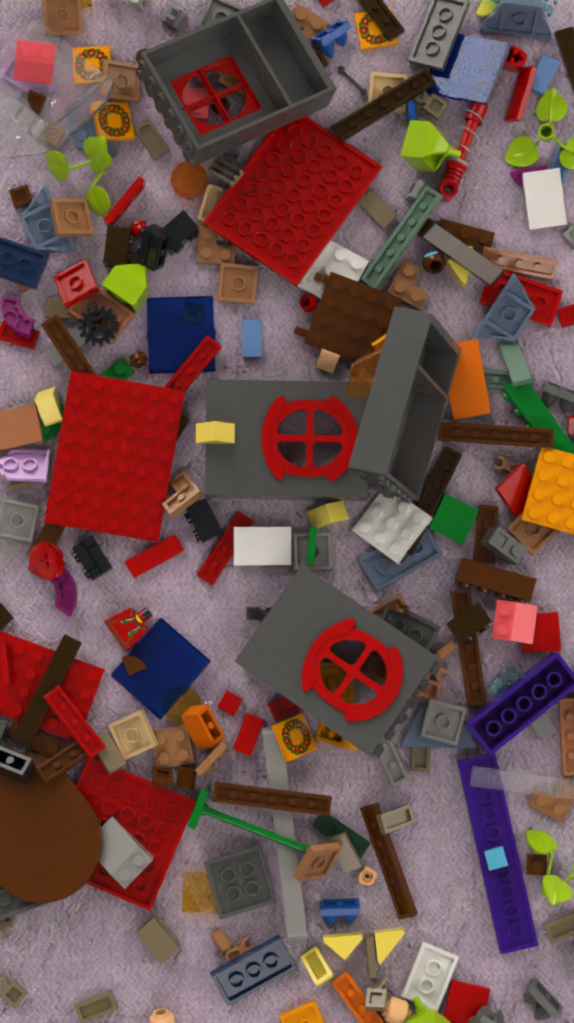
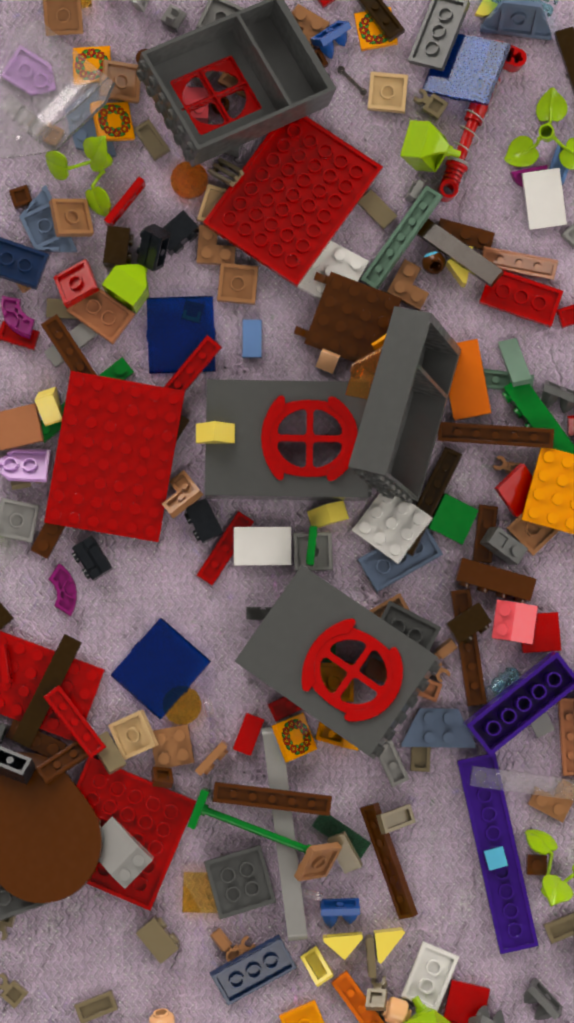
coral slope [13,40,56,85] -> none
reddish brown tile [28,90,47,116] -> none
red tile [28,542,65,580] -> none
black gear [77,305,120,347] -> none
red torso [104,607,153,651] -> none
reddish brown tile [122,656,148,676] -> none
red tile [125,534,184,579] -> none
reddish brown plate [129,351,148,368] -> none
red plate [131,220,147,238] -> none
reddish brown tile [176,765,197,790] -> none
orange brick [181,704,225,750] -> none
red tile [217,690,243,716] -> none
red plate [299,293,317,313] -> none
dark brown tile [331,68,436,143] -> none
light nougat plate [357,866,377,886] -> none
reddish brown tile [388,602,410,614] -> none
blue tile [406,102,417,126] -> none
light grey tile [419,698,467,746] -> none
sand blue wing [473,273,536,341] -> none
red tile [505,66,537,123] -> none
medium blue tile [531,54,560,96] -> none

